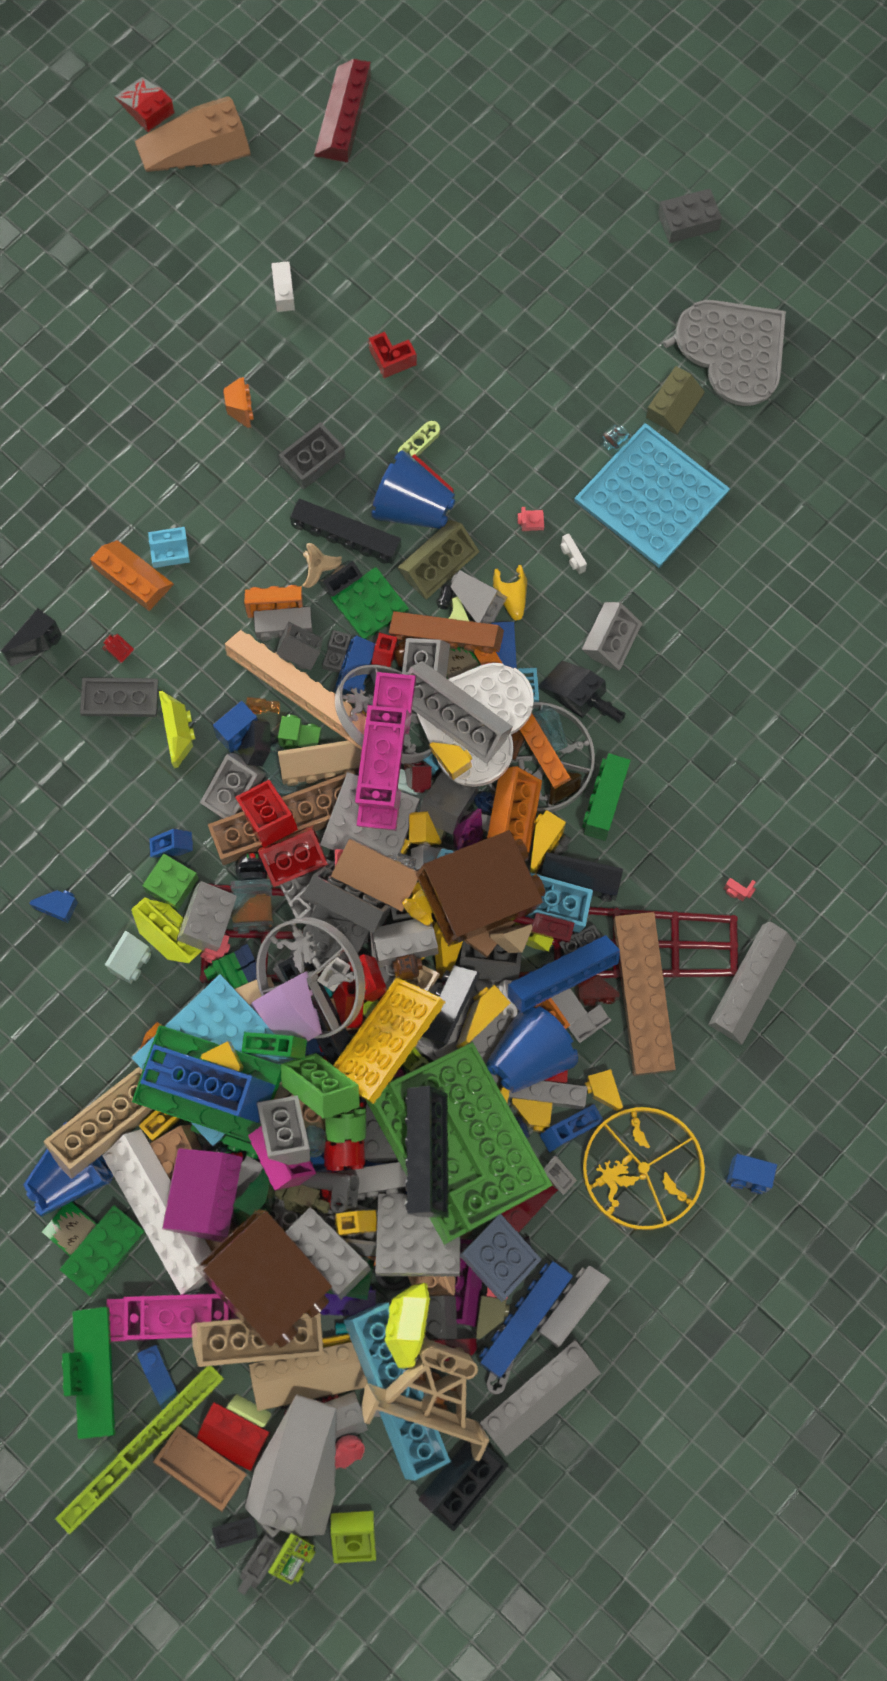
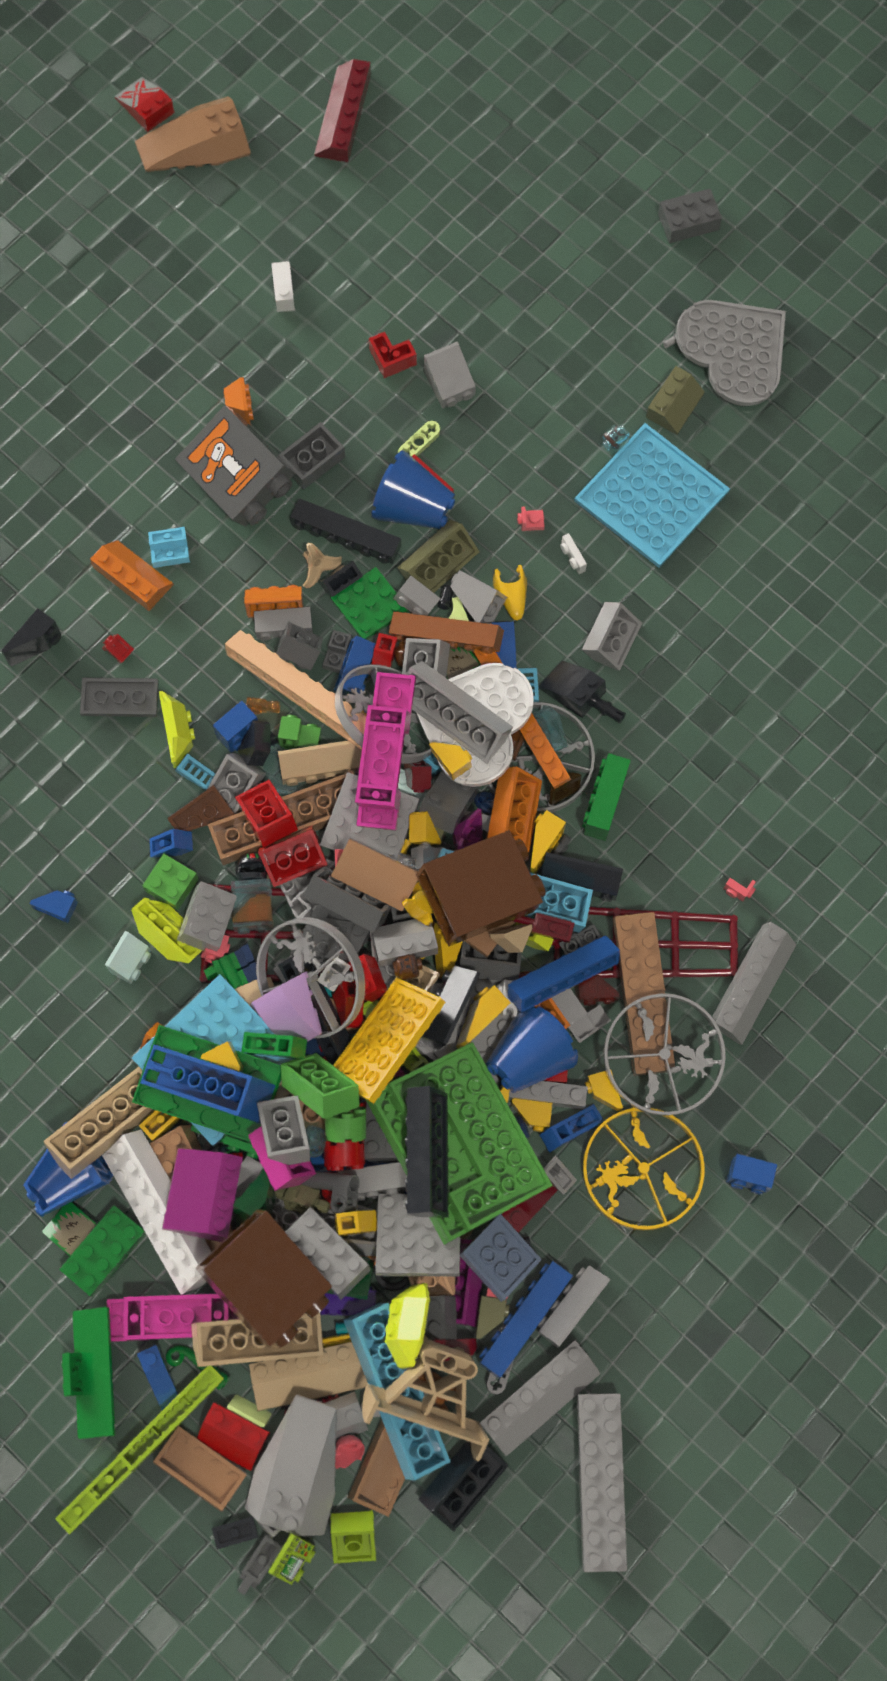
none -> green plant [166,1345,230,1391]
none -> reddish brown wing [167,785,235,831]
none -> dark grey brick [175,405,296,527]
none -> medium azure slope [175,754,215,791]
none -> medium nougat slope [347,1419,405,1517]
none -> light grey brick [393,576,441,616]
none -> light grey slope [424,342,476,409]
none -> light grey brick [577,1394,627,1572]
none -> light grey piece [603,994,725,1116]

